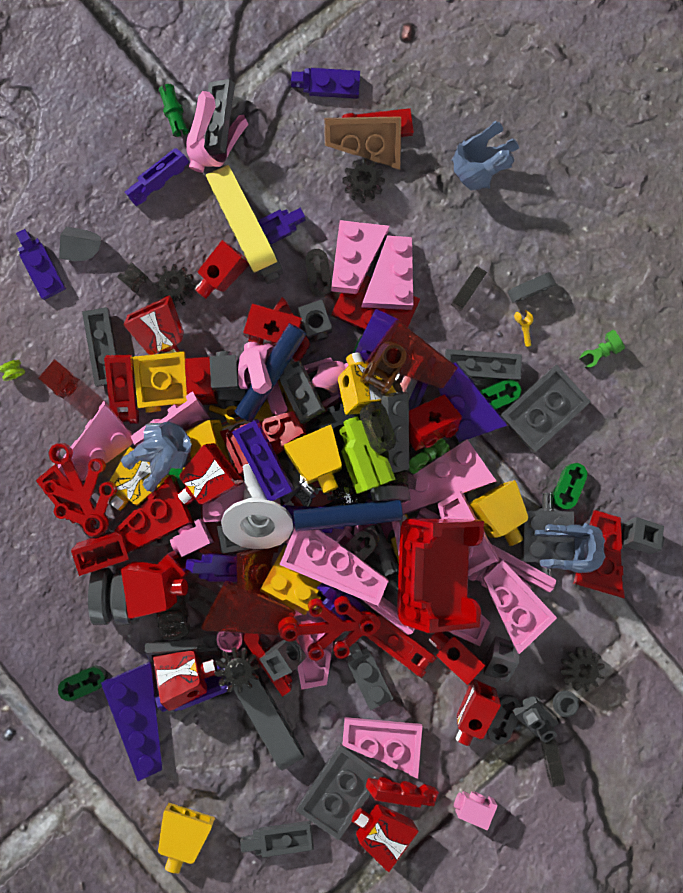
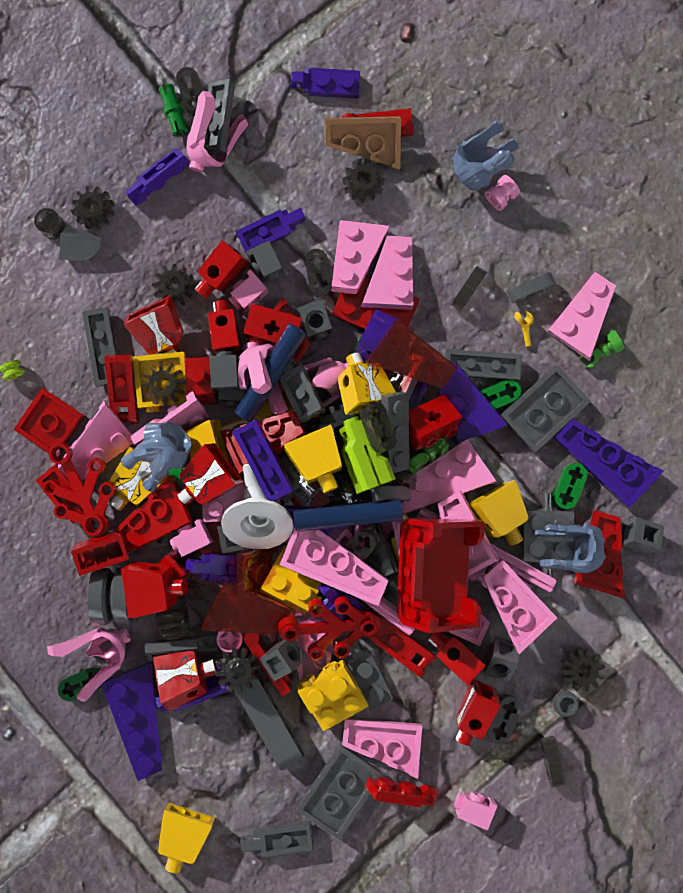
dark purple hinge [16,229,66,300] -> none
clear red bracket [38,359,80,399] -> none
clear smoke wheel [117,262,149,294] -> none
light yellow beam [205,165,277,273] -> none
yellow hand [209,405,237,425] -> none
red torso [352,804,419,872] -> none
reddish brown piece [360,342,406,395] -> none
dark grey hips [513,696,559,743] -> none
none -> red tile [13,387,86,453]
none -> clear smoke wheel [34,208,66,240]
none -> bright pink piece [47,627,132,702]
none -> clear smoke gear [71,186,115,230]
none -> clear smoke gear [141,362,186,406]
none -> clear smoke beam [176,67,203,116]
none -> red torso [208,300,243,359]
none -> bright pink brick [228,270,268,313]
none -> yellow plate [298,660,369,731]
none -> bright pink wheel [485,175,520,211]
none -> bright pink wing [549,272,616,361]
none -> dark purple wing [553,419,664,508]

